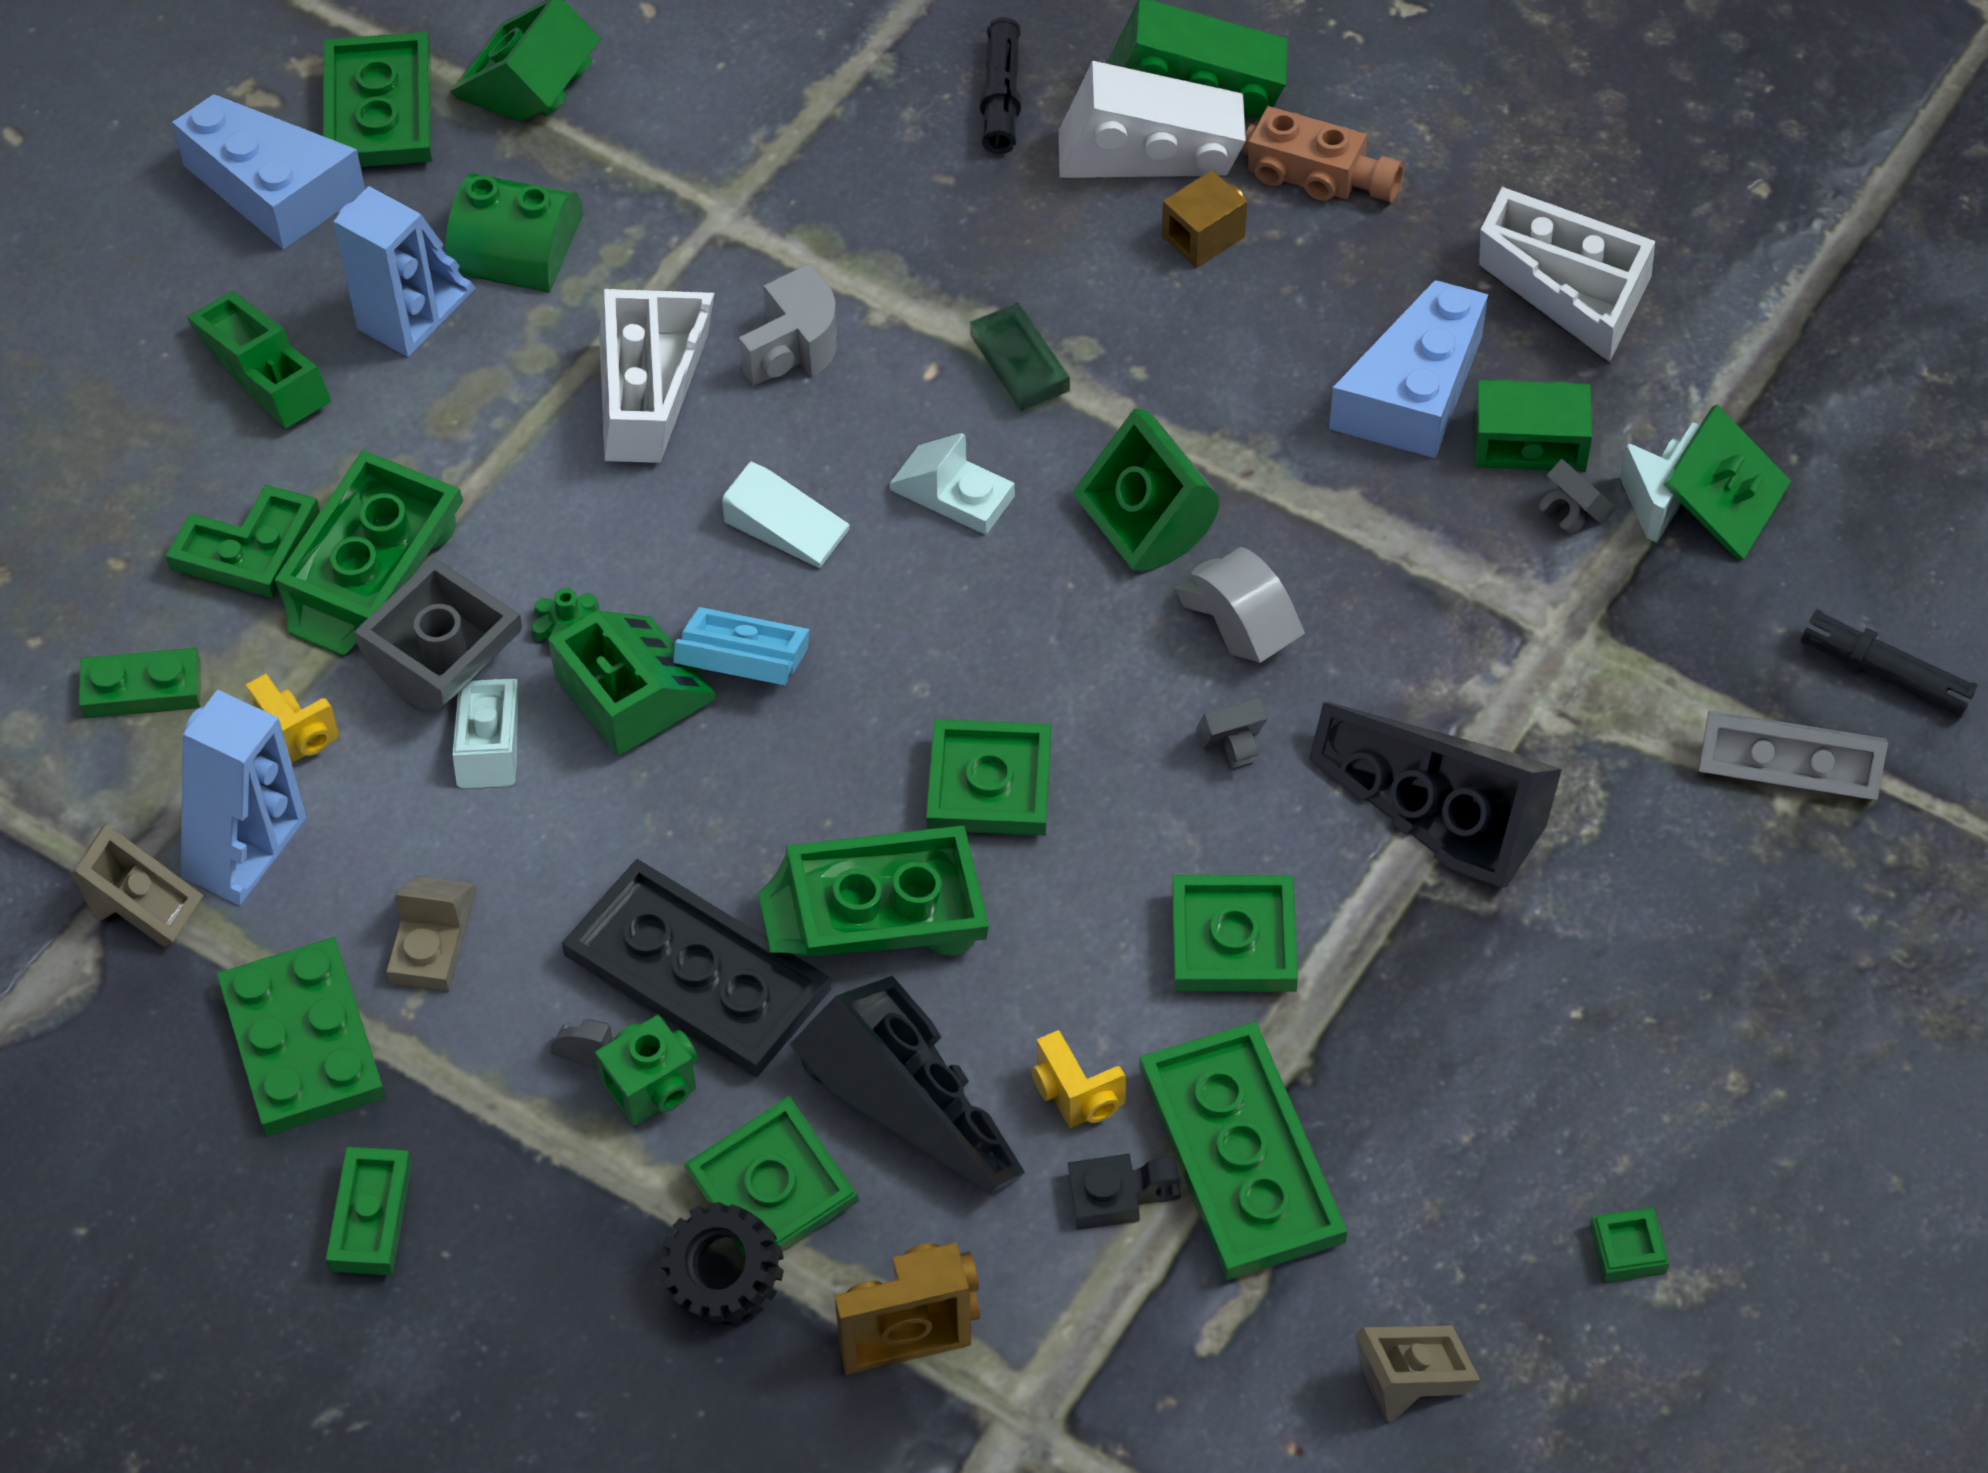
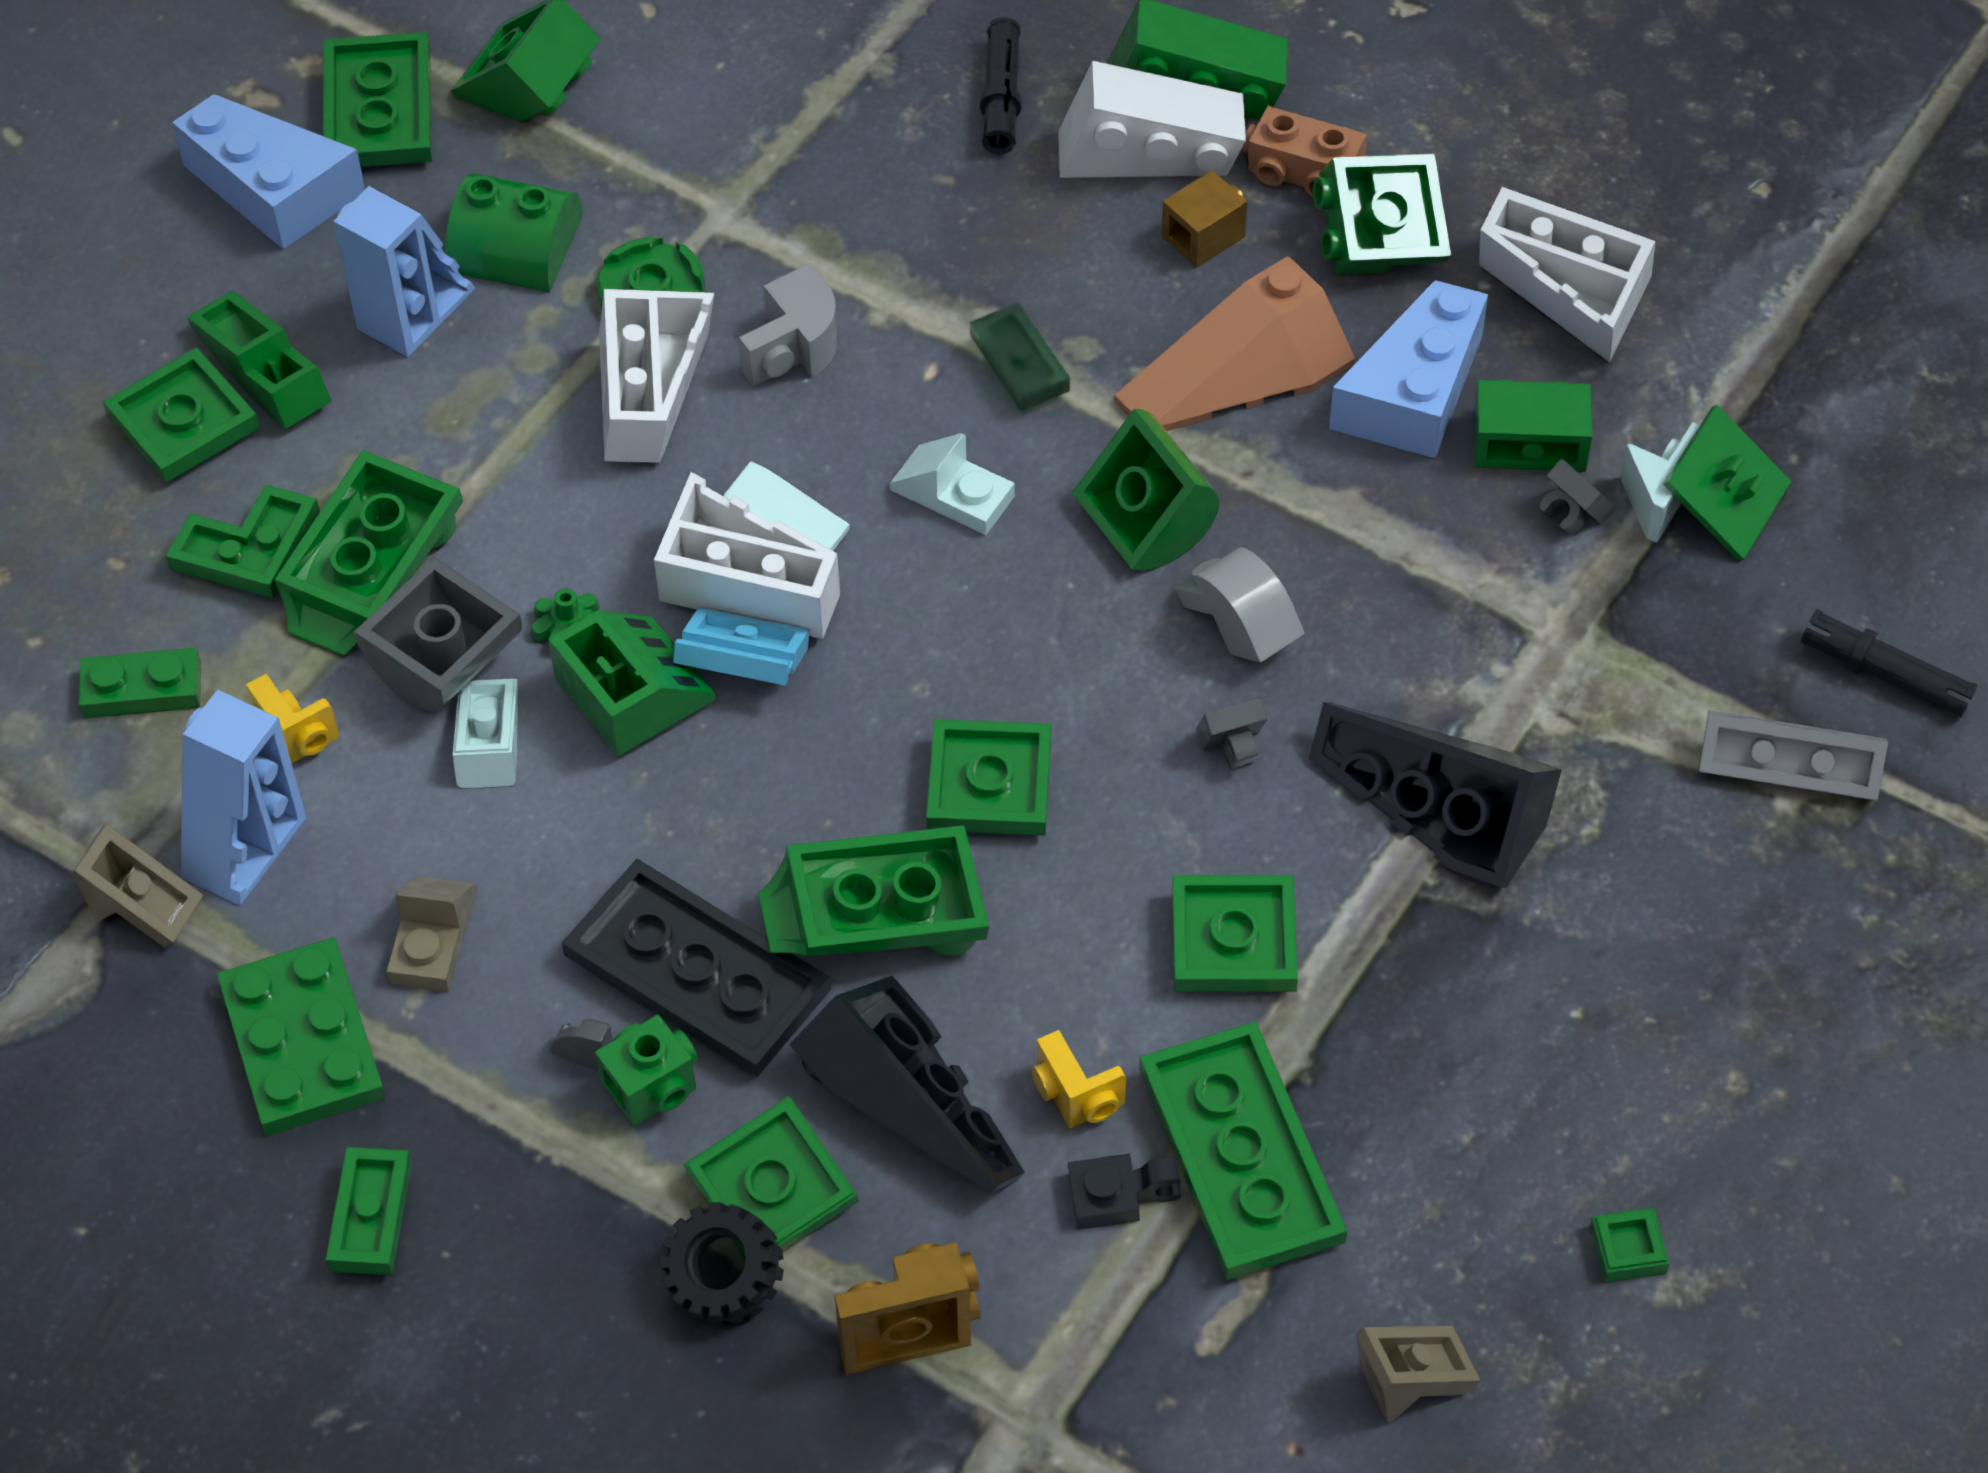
none -> green plate [102,347,260,483]
none -> green tile [596,237,705,308]
none -> white wedge [654,472,840,639]
none -> nougat wedge [1114,256,1355,431]
none -> plate [1313,154,1451,275]

